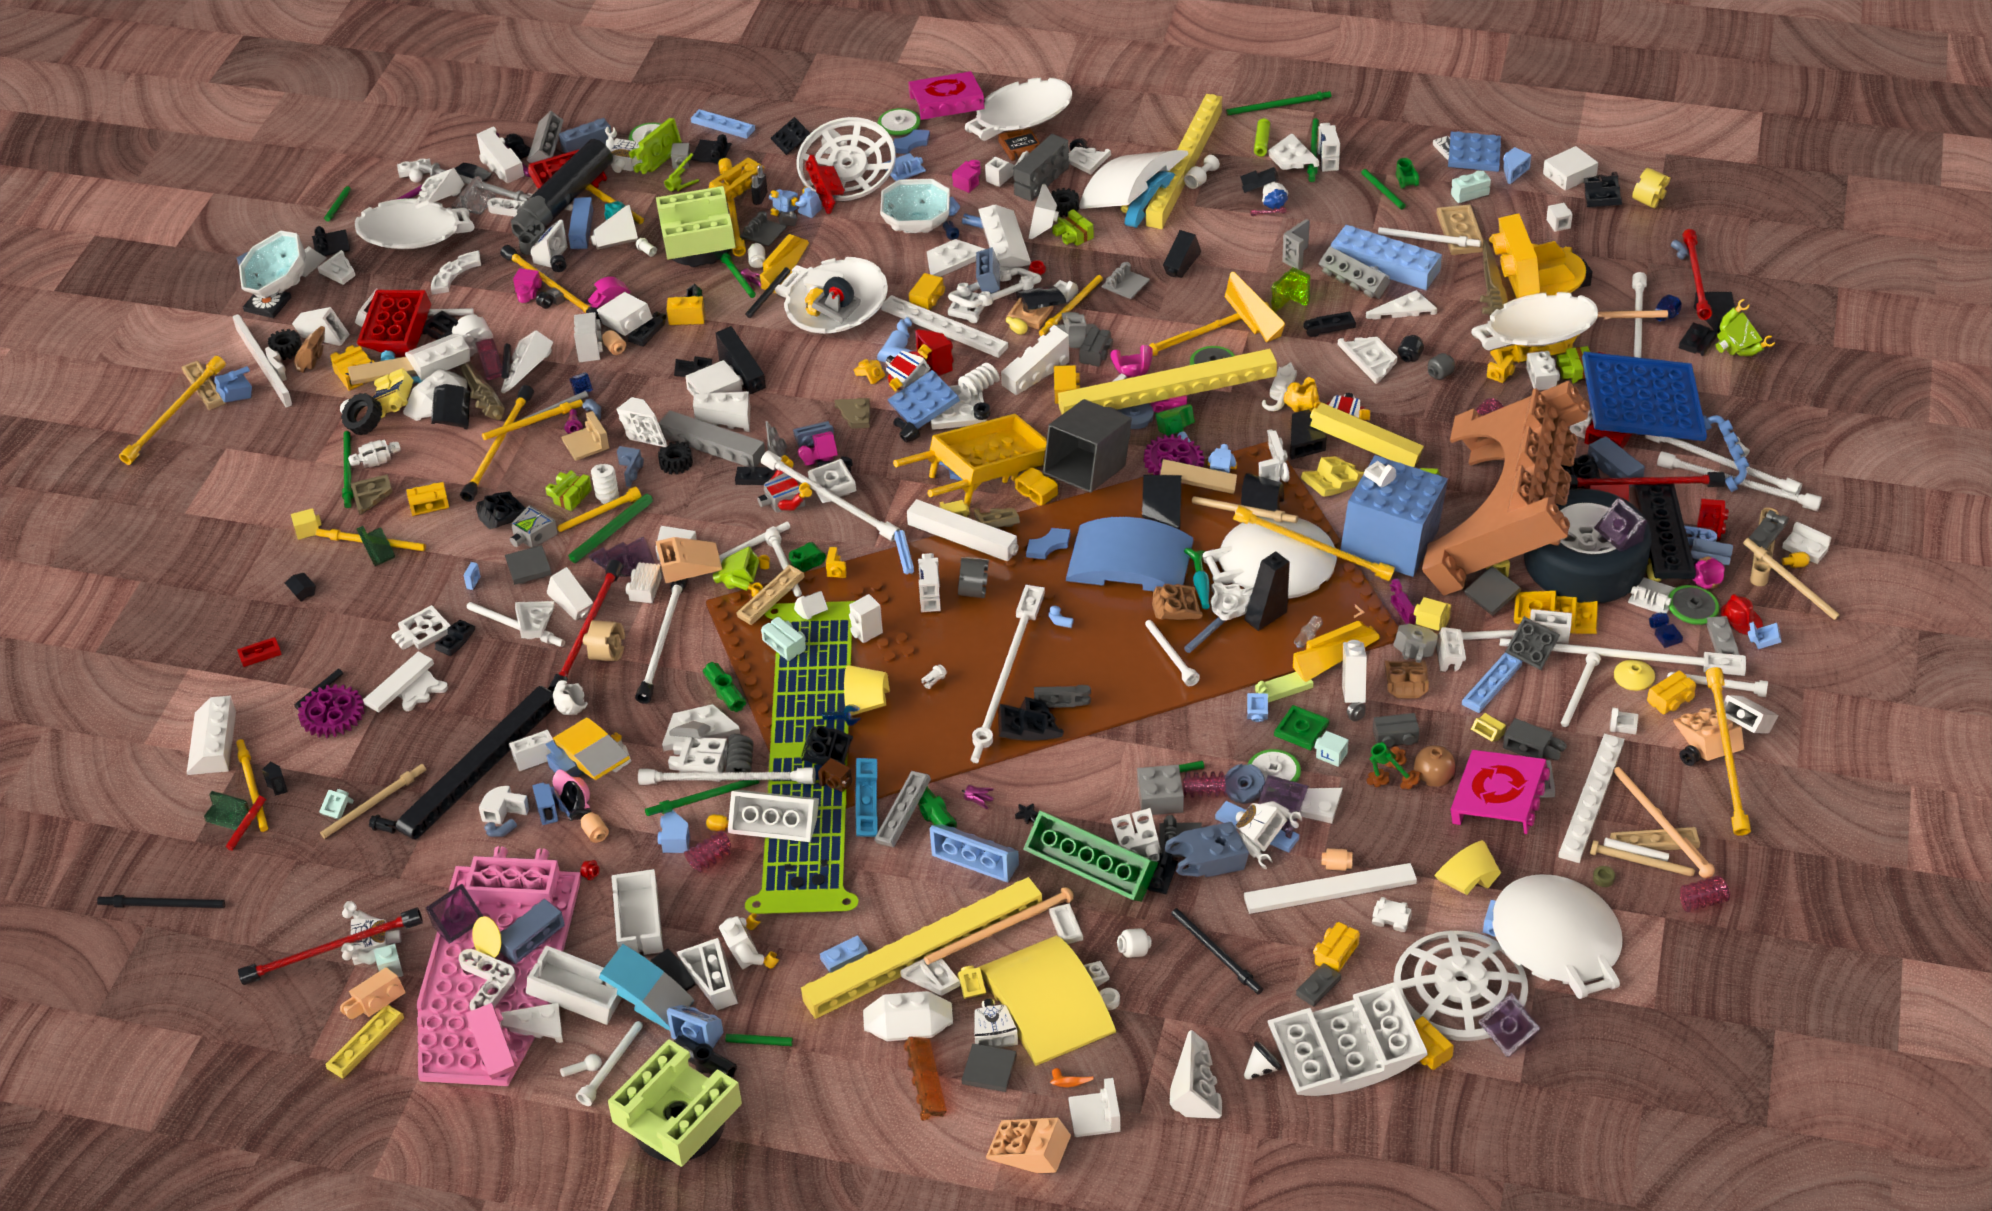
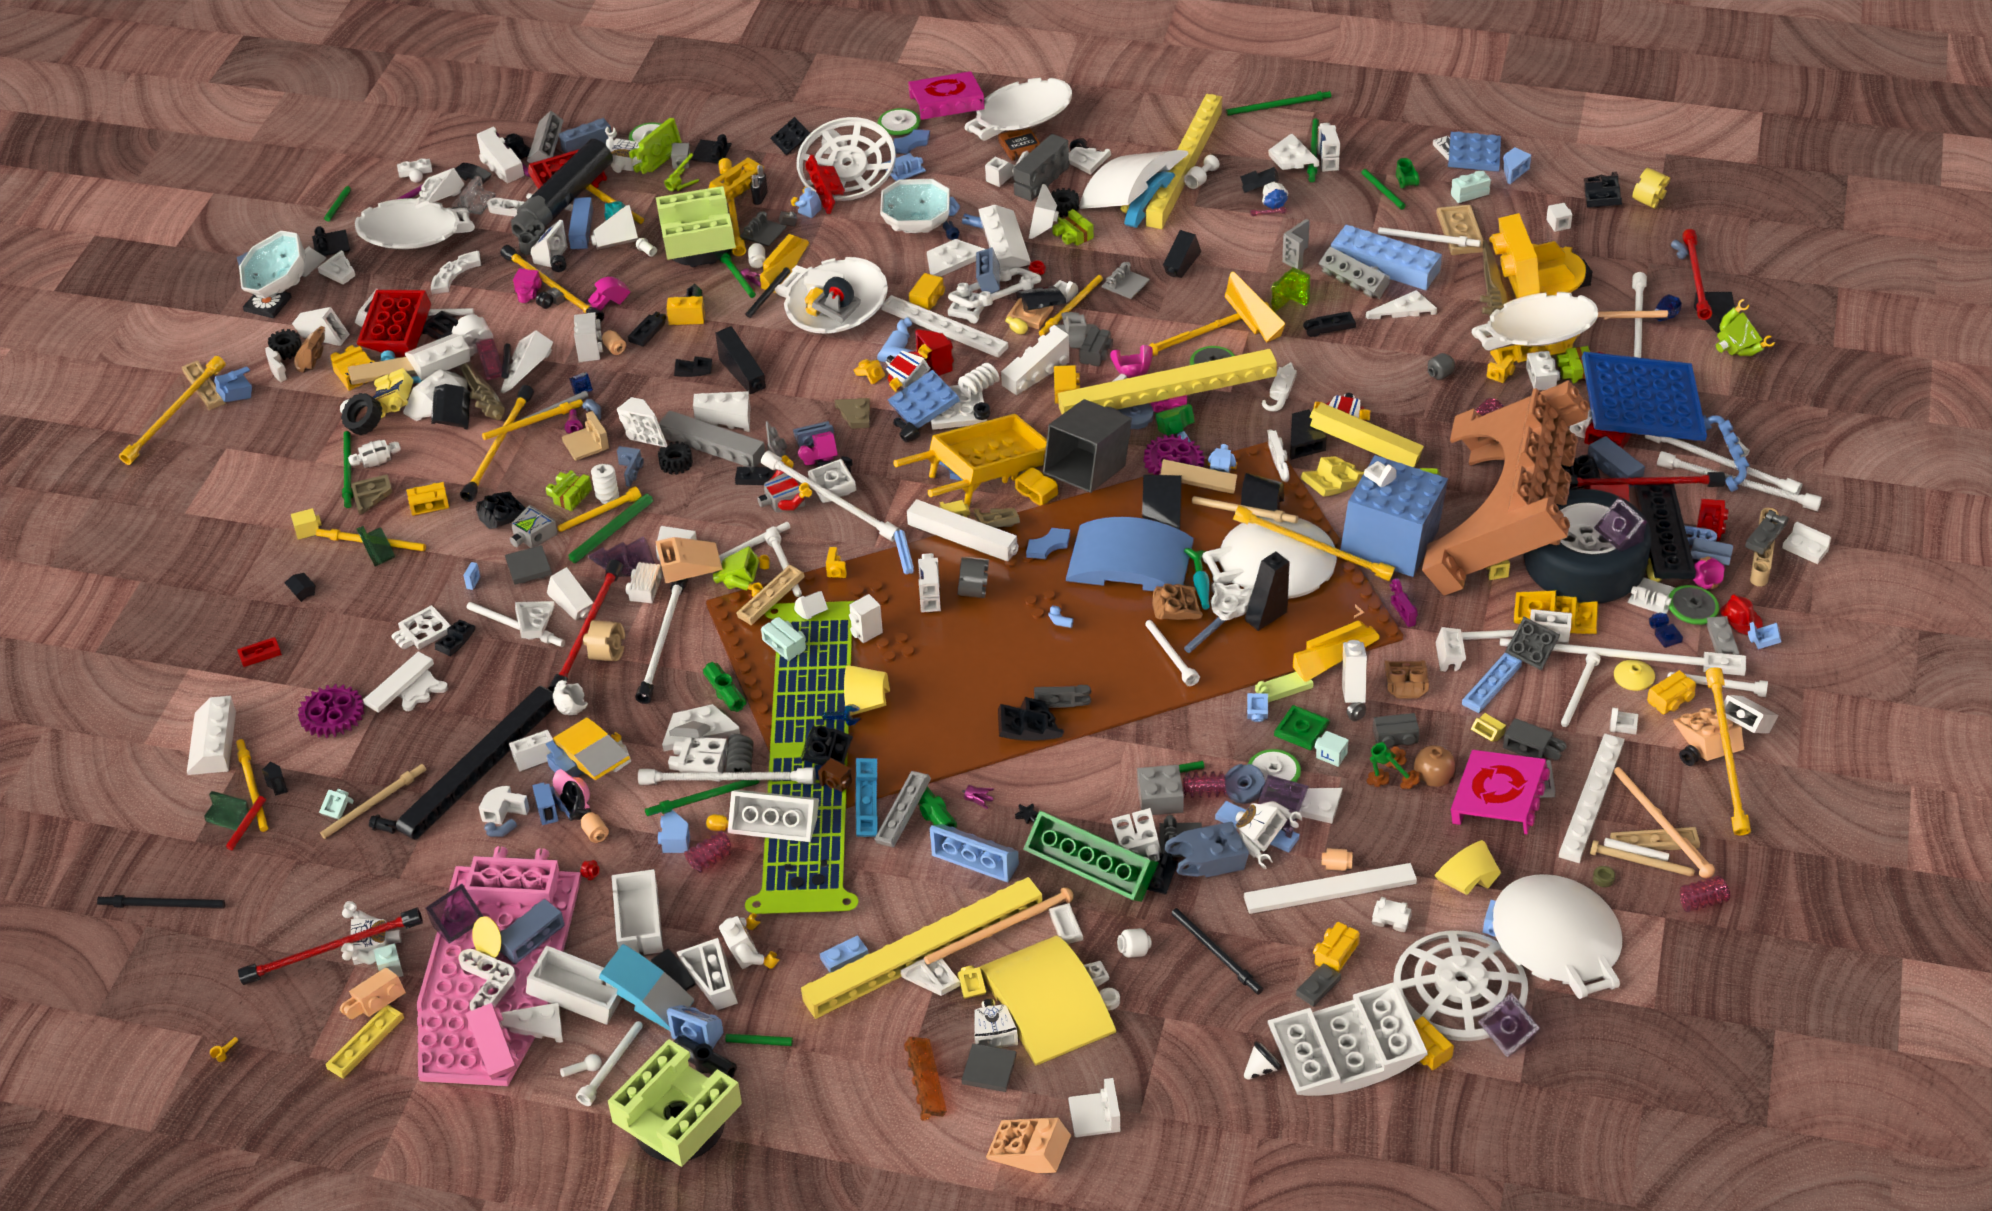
white tile [233,314,292,407] -> none
black bar [294,668,343,710] -> none
light grey bar [418,162,531,202] -> none
white brick [597,292,653,336] -> none
white brick [686,360,743,396] -> none
light blue tile [691,109,755,139] -> none
light blue piece [769,189,798,216] -> none
green piece [789,542,826,572] -> none
white wedge [863,991,953,1041] -> none
white pin [921,665,947,689] -> none
dark pink brick [952,160,981,193] -> none
white bar [971,585,1045,763] -> none
orange bar [1050,1068,1094,1087] -> none
white wedge [1170,1030,1222,1118] -> none
lime axle [1254,118,1271,157] -> none
white tile [1259,458,1280,482] -> none
yellow helmet [1284,377,1320,412] -> none
clear axle [1294,616,1323,648] -> none
white wing [1338,337,1397,384] -> none
light grey hinge [1393,624,1438,663] -> none
black head [1398,335,1424,362] -> none
light yellow brick [1414,597,1451,631] -> none
dark grey tile [1464,566,1521,616] -> none
white brick [1543,146,1598,191] -> none
black plate [1679,322,1718,356] -> none
tan bar [1743,538,1840,620] -> none
yellow cylinder [1782,552,1810,568] -> none
none -> yellow hand [210,1037,238,1062]

